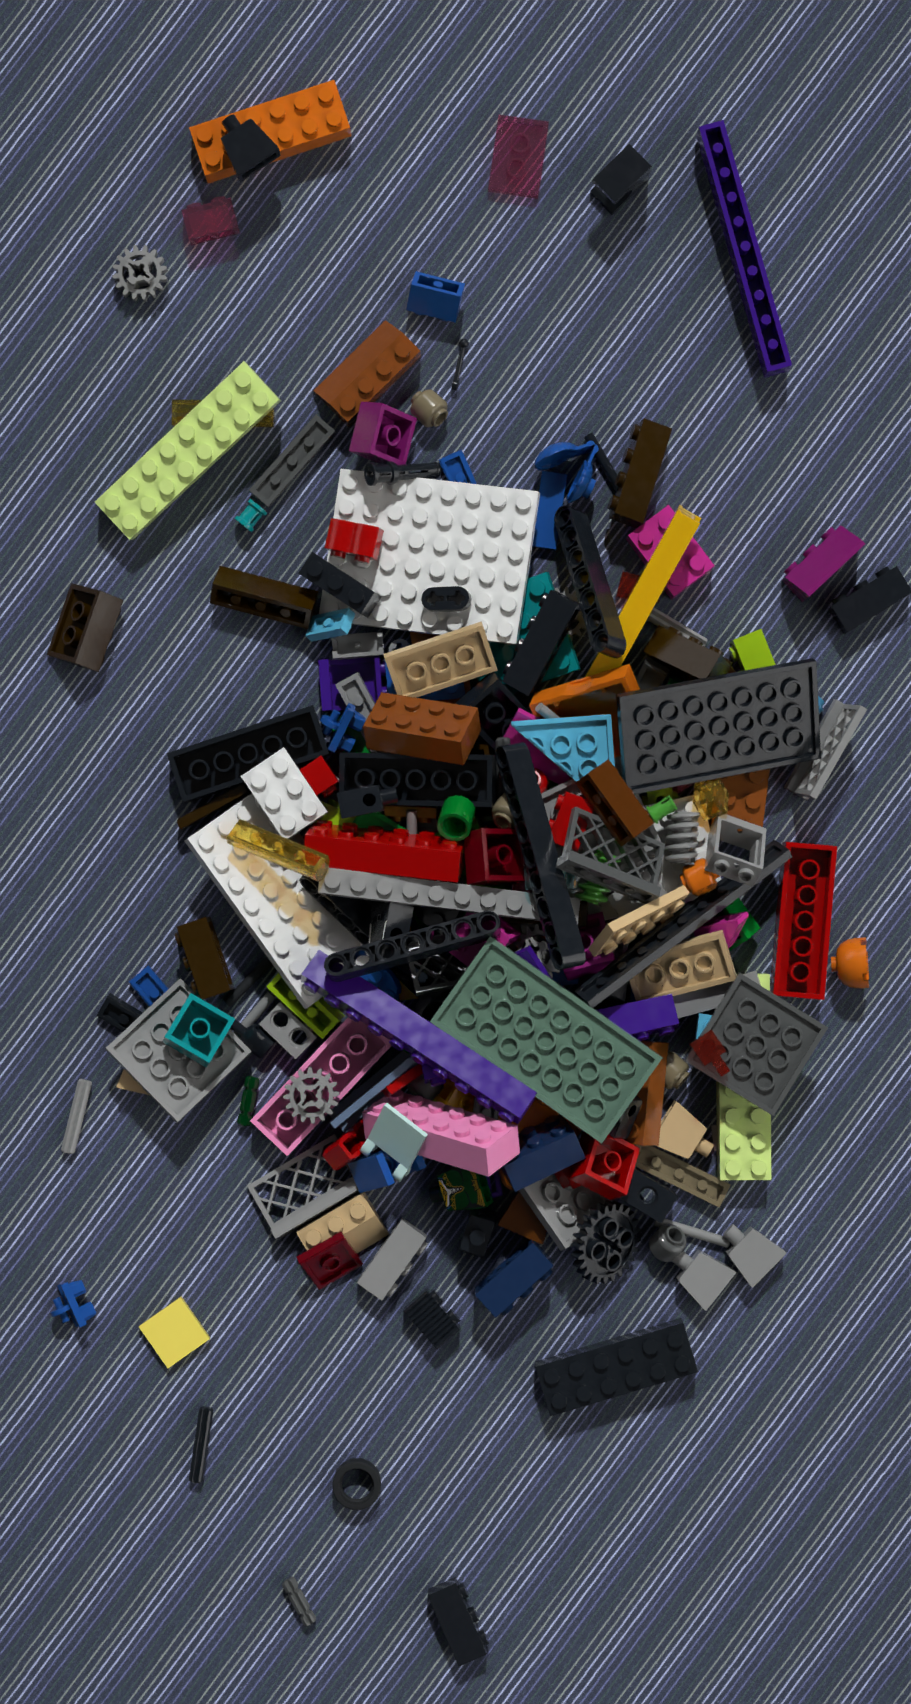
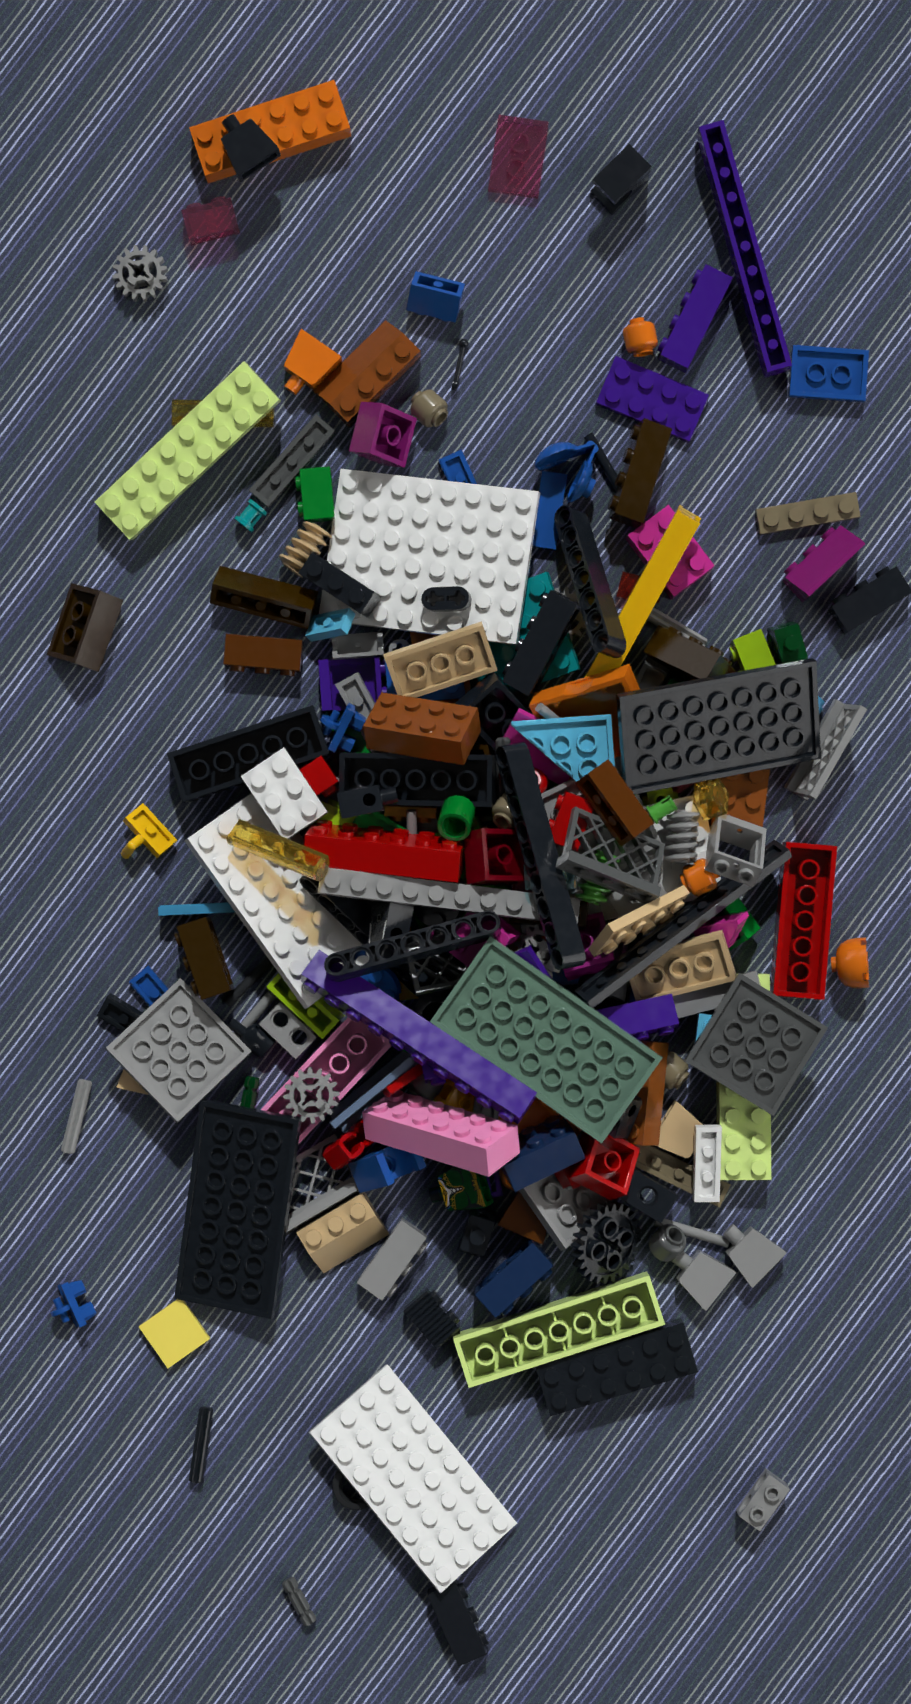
teal brick [162,993,235,1068] -> none
dark brown tile [176,784,249,830] -> none
dark red tile [297,1232,363,1290] -> none
red brick [324,518,384,564] -> none
light aqua flag [360,1103,428,1182] -> none
black pin [364,461,440,486] -> none
clear red plate [690,1029,730,1077] -> none
none -> yellow plate [121,803,177,859]
none -> dark azure tile [158,902,235,916]
none -> black plate [174,1099,301,1319]
none -> reddish brown brick [223,634,304,677]
none -> tan piece [279,521,332,578]
none -> orange torso [284,329,342,395]
none -> green brick [295,466,335,523]
none -> white plate [308,1365,517,1593]
none -> yellowish green brick [453,1271,665,1388]
none -> dark purple plate [596,356,709,443]
none -> orange head [623,317,658,357]
none -> dark purple brick [657,264,733,373]
none -> white plate [692,1125,722,1202]
none -> light grey brick [736,1468,790,1531]
none -> dark tan plate [755,492,861,535]
none -> dark green torso [767,621,808,665]
none -> blue plate [788,345,869,403]

